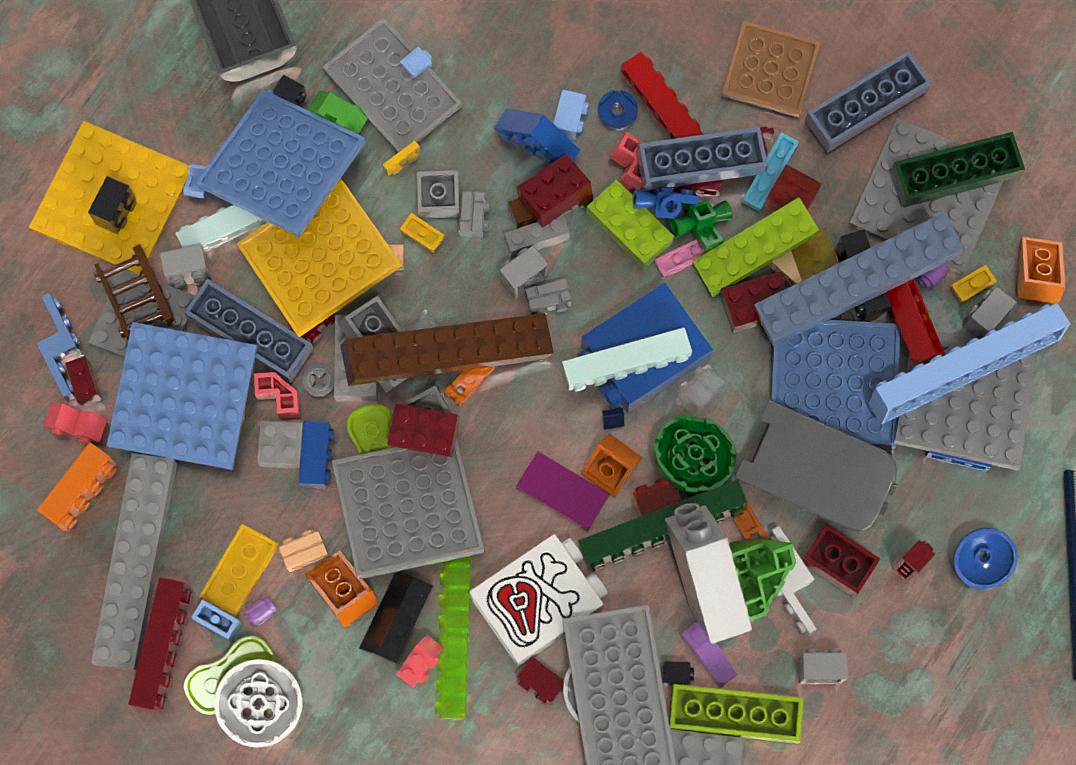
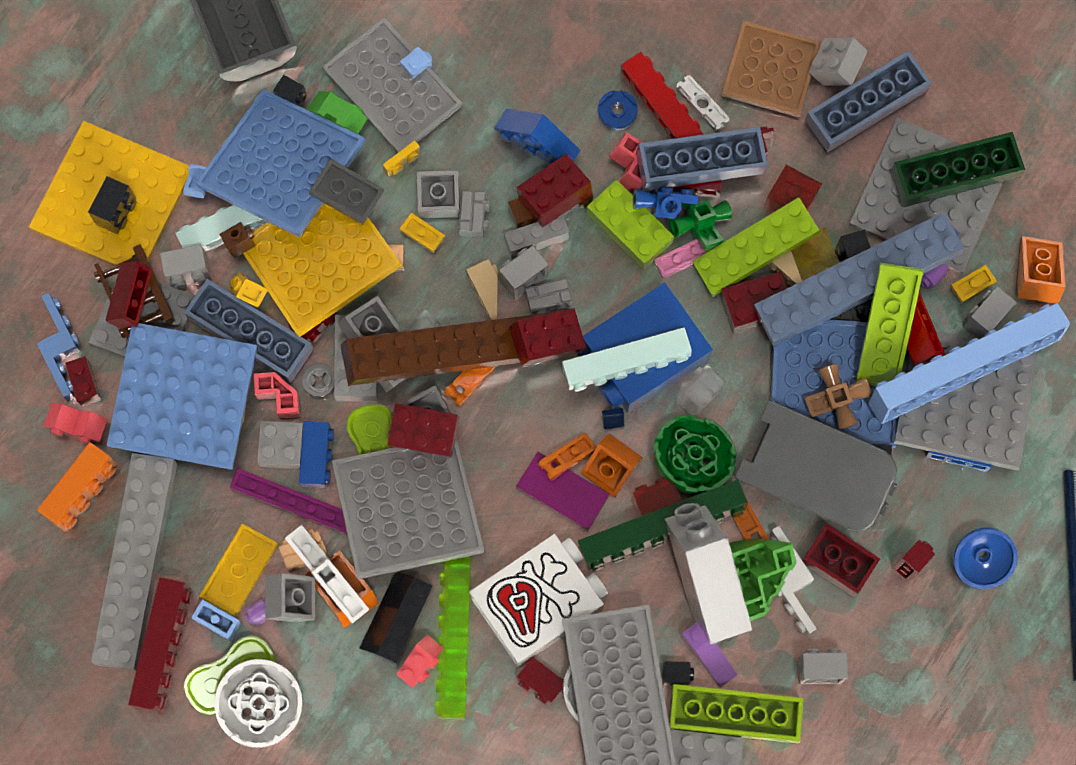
light blue brick [553,89,589,139] -> none
medium azure plate [742,132,799,212] -> none
none -> dark red brick [105,261,153,329]
none -> reddish brown brick [220,222,256,258]
none -> yellow bracket [229,272,268,308]
none -> magenta plate [229,468,347,535]
none -> light grey brick [265,573,315,622]
none -> white bracket [285,525,369,623]
none -> dark grey plate [309,158,384,225]
none -> tan slope [466,259,500,320]
none -> dark red brick [509,308,586,367]
none -> orange plate [538,432,597,481]
none -> white piece [676,75,729,132]
none -> medium nougat brick [804,364,872,430]
none -> light grey brick [808,37,868,86]
none -> lime plate [855,263,923,386]

